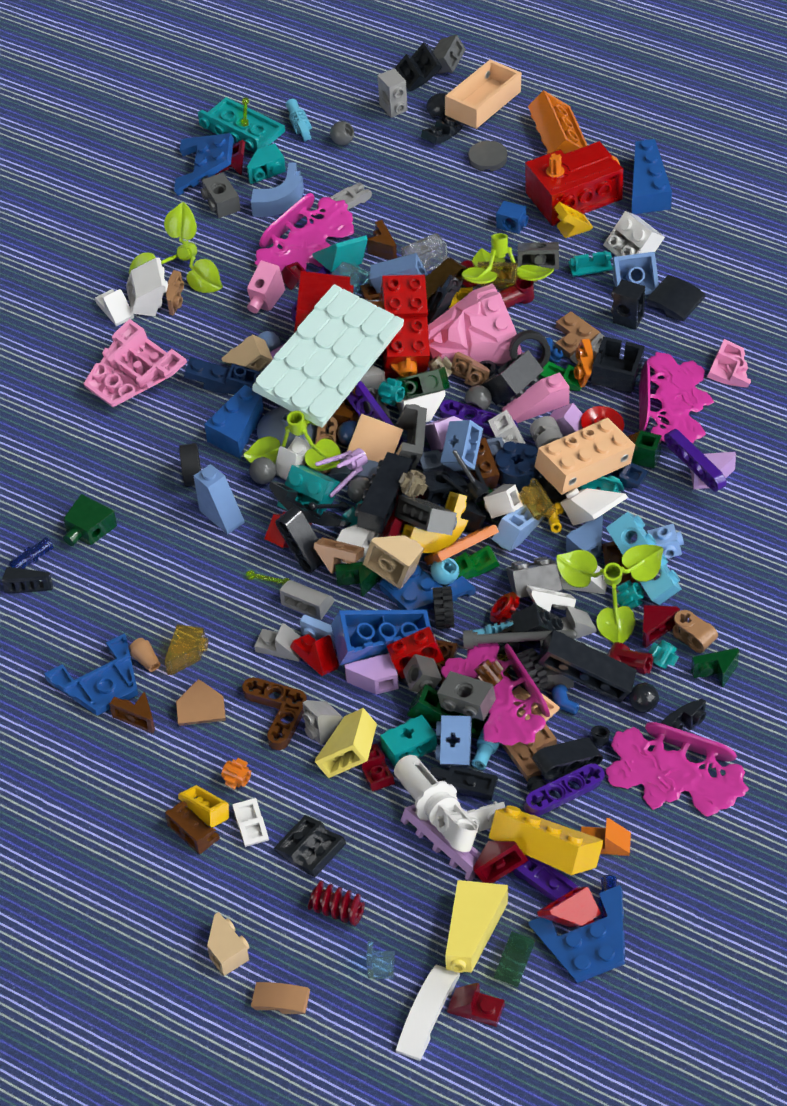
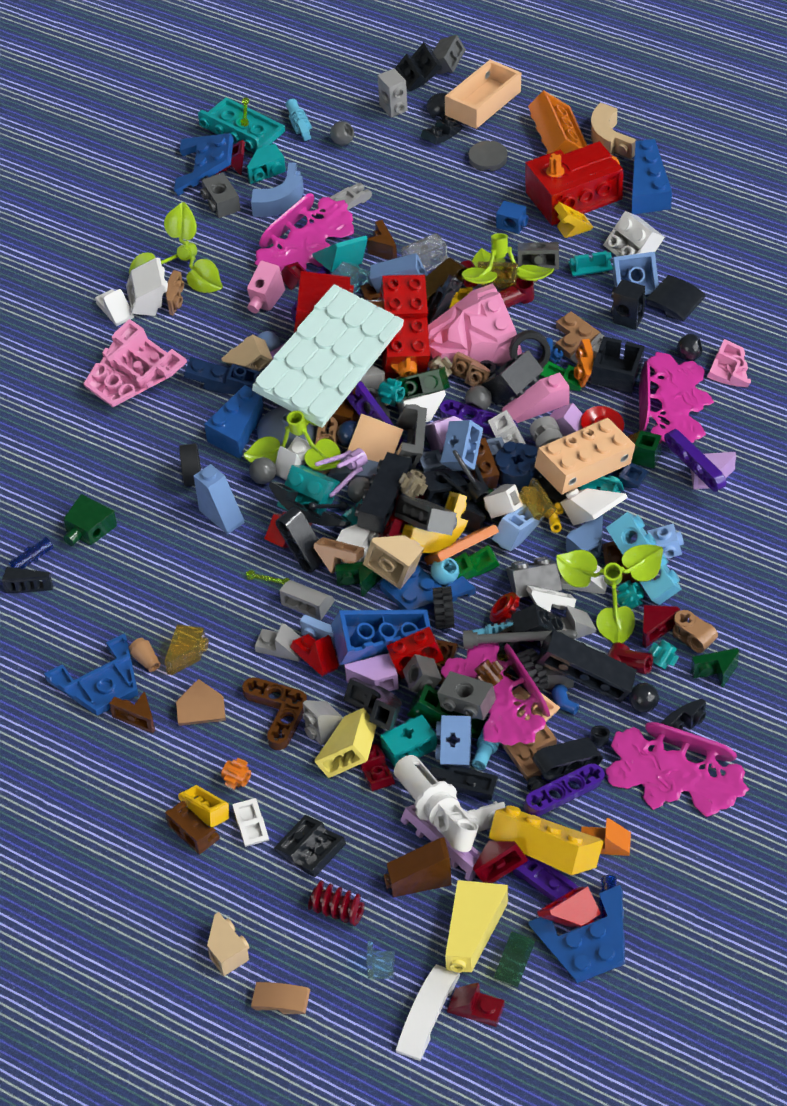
none -> black arch [343,678,402,731]
none -> reddish brown slope [383,837,452,898]
none -> tan arch [591,102,636,159]
none -> black piece [677,334,703,360]

